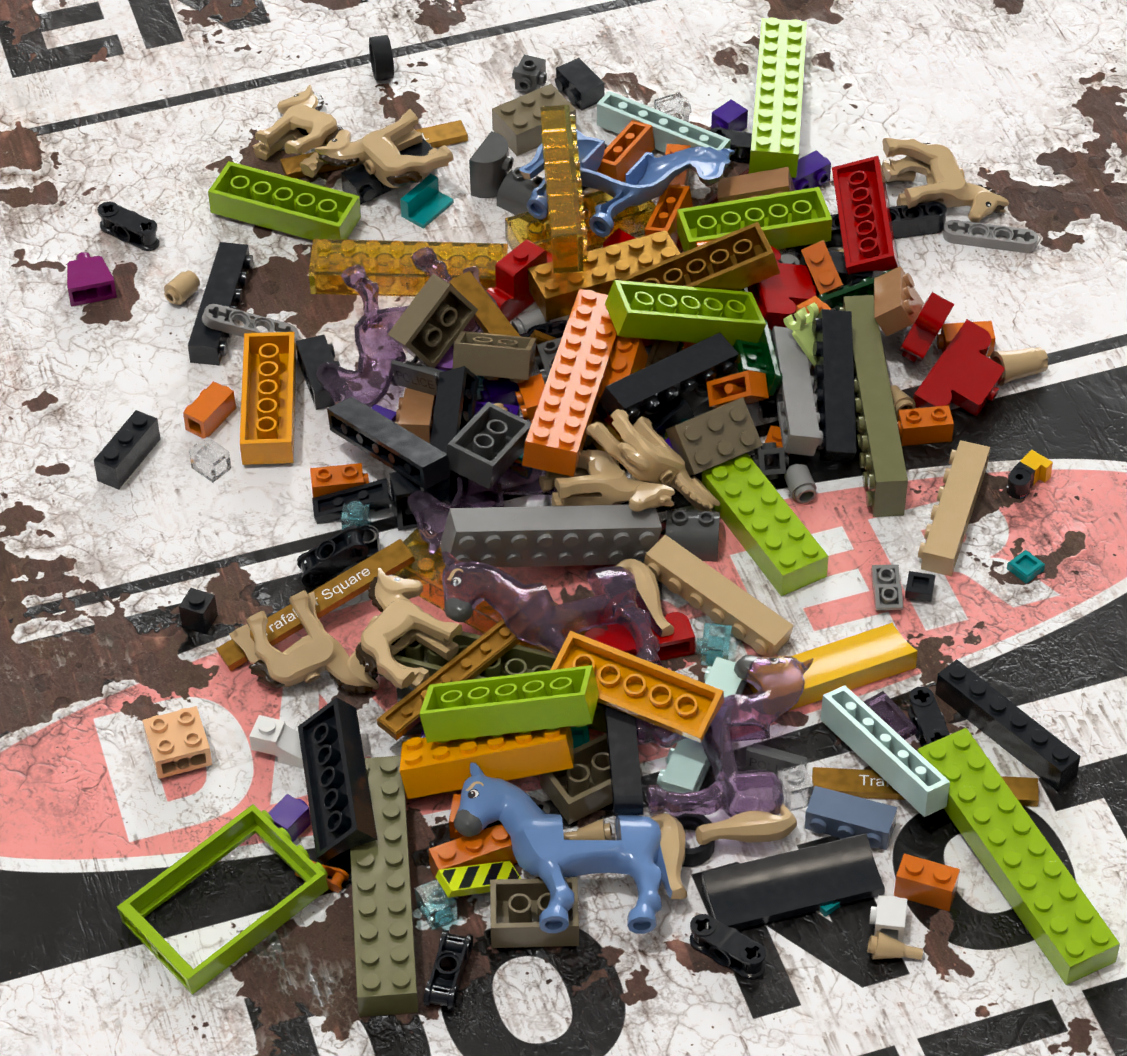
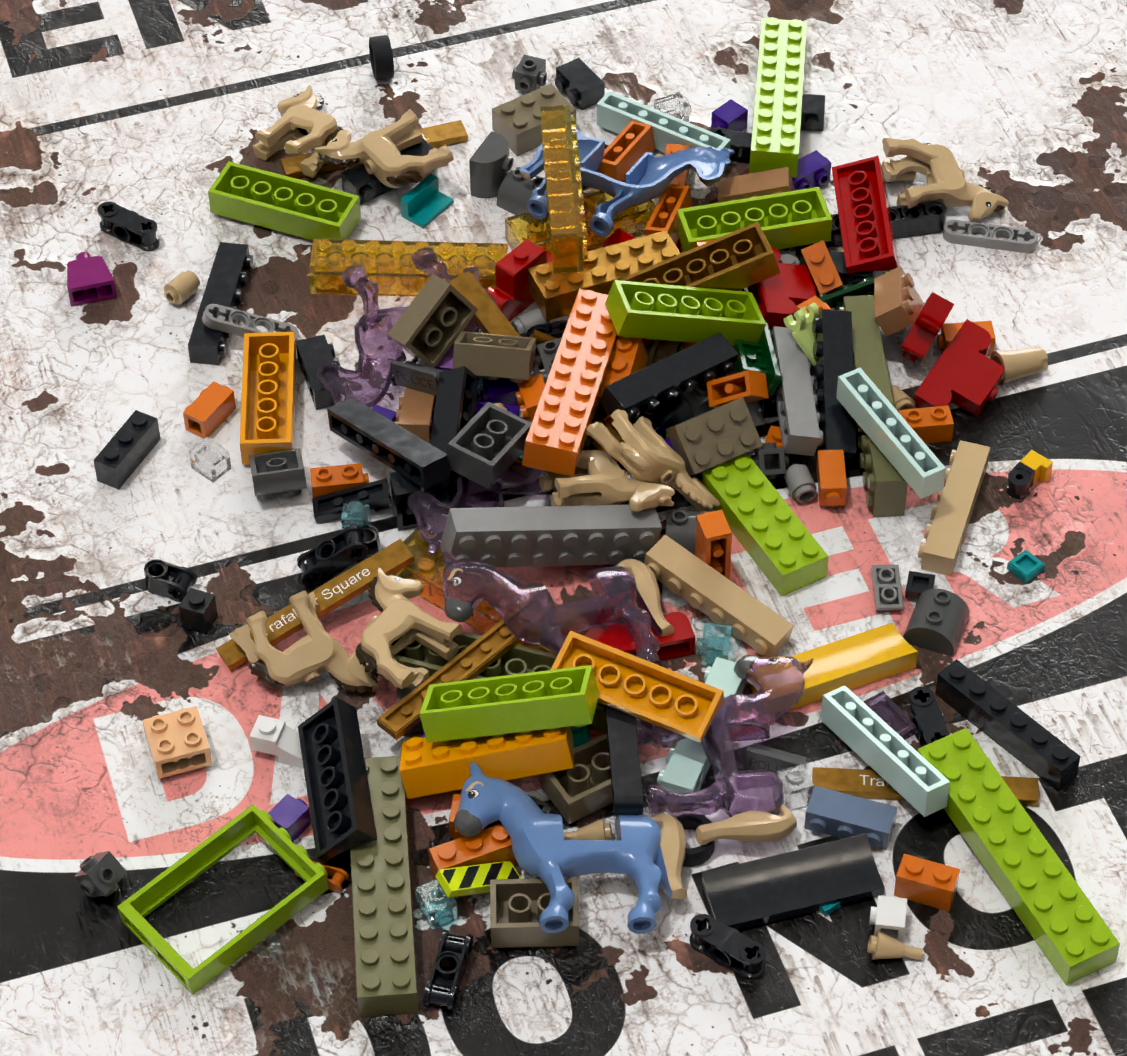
none -> dark grey brick [74,851,127,898]
none -> black piece [144,559,197,602]
none -> dark grey brick [249,448,307,500]
none -> orange brick [695,510,732,580]
none -> black brick [800,94,825,131]
none -> orange brick [816,450,847,506]
none -> light aqua brick [836,368,946,499]
none -> dark grey brick [903,589,970,657]

